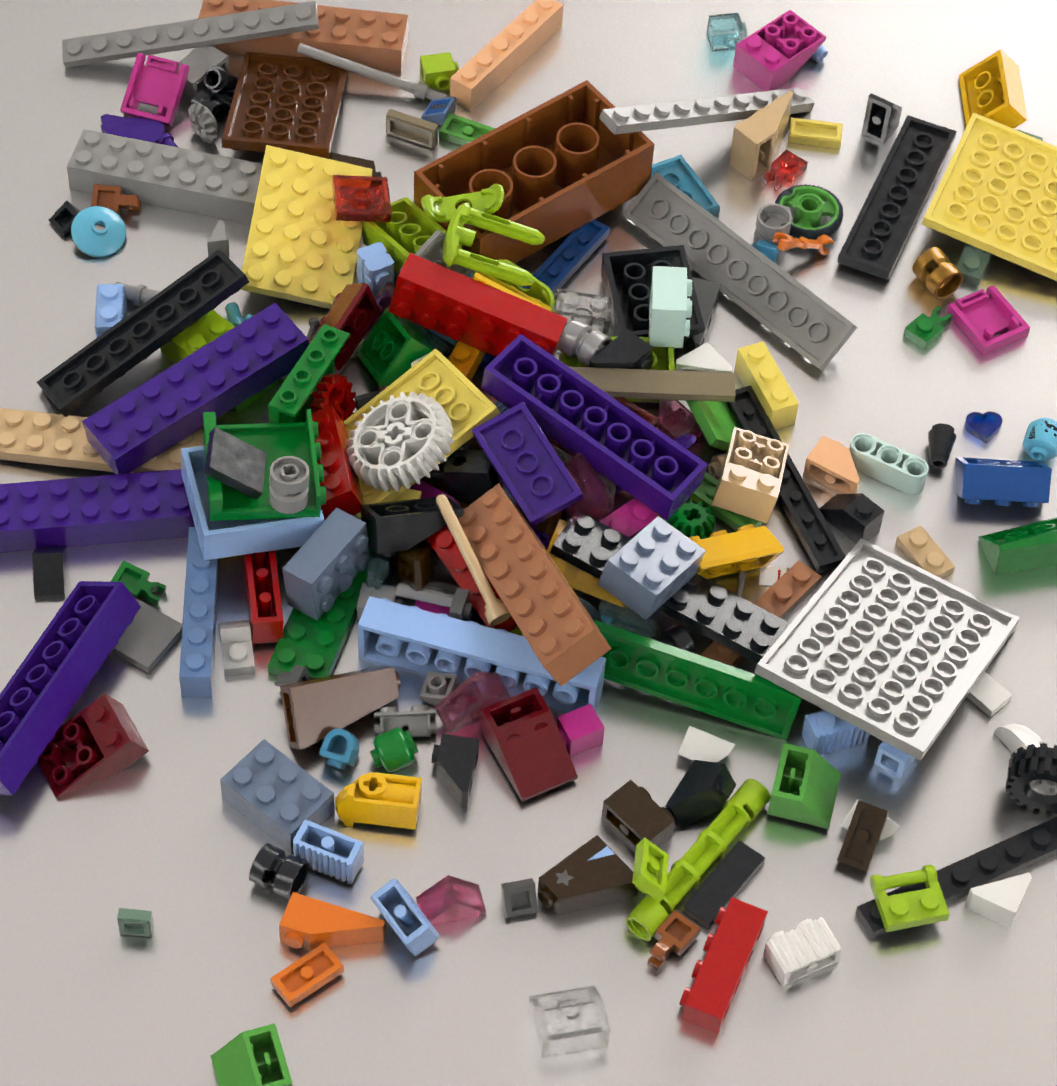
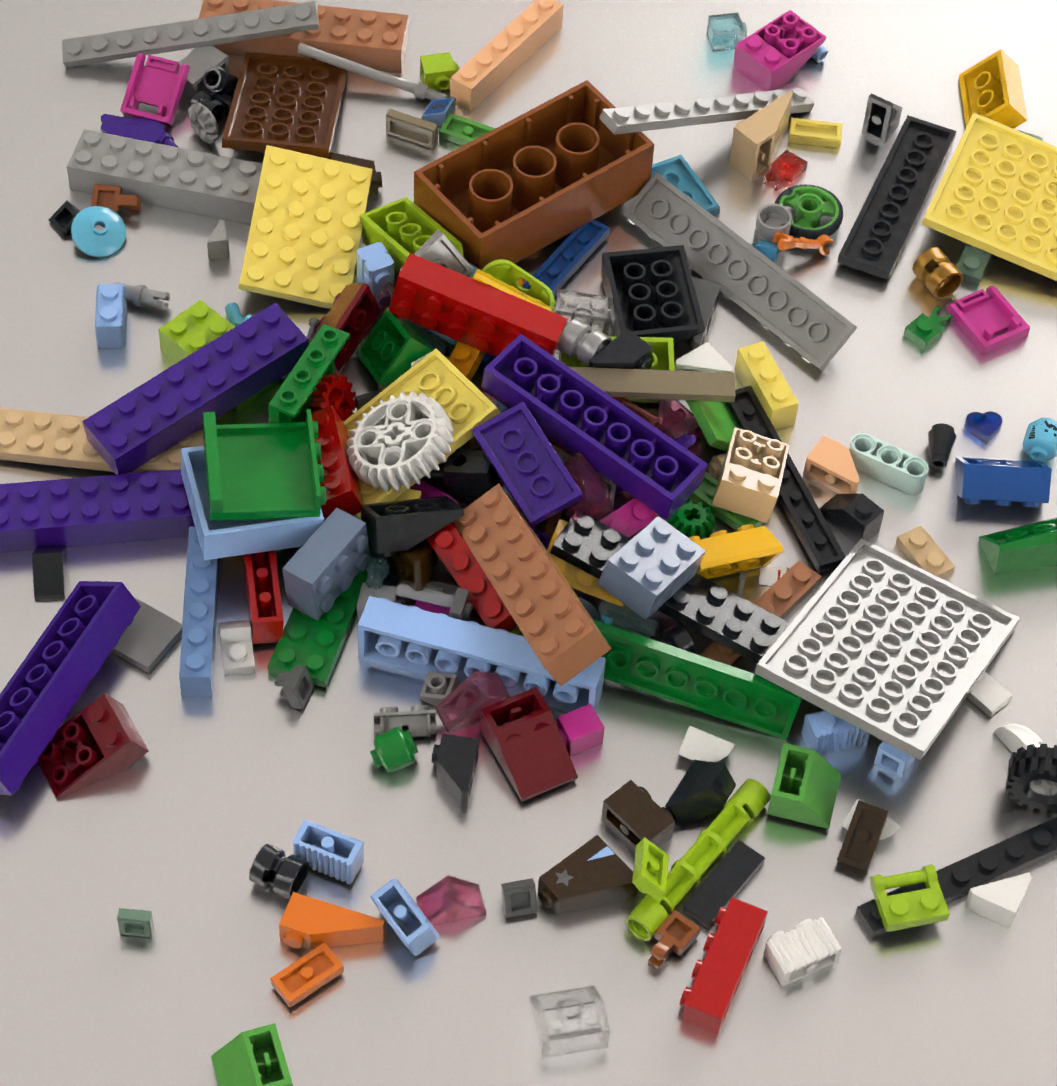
black plate [37,249,249,417] -> none
green plate [110,560,167,607] -> none
tile [204,427,267,500] -> none
sand blue brick [220,739,335,854] -> none
light grey wheel [269,456,309,514] -> none
slope [280,665,401,749] -> none
dark azure plate [319,729,360,770] -> none
clear red plate [332,175,392,222] -> none
yellow piece [335,772,422,830] -> none
lime piece [421,183,504,223] -> none
tan piece [436,494,511,626] -> none
lime piece [443,202,545,286] -> none
light aqua brick [649,266,692,348] -> none

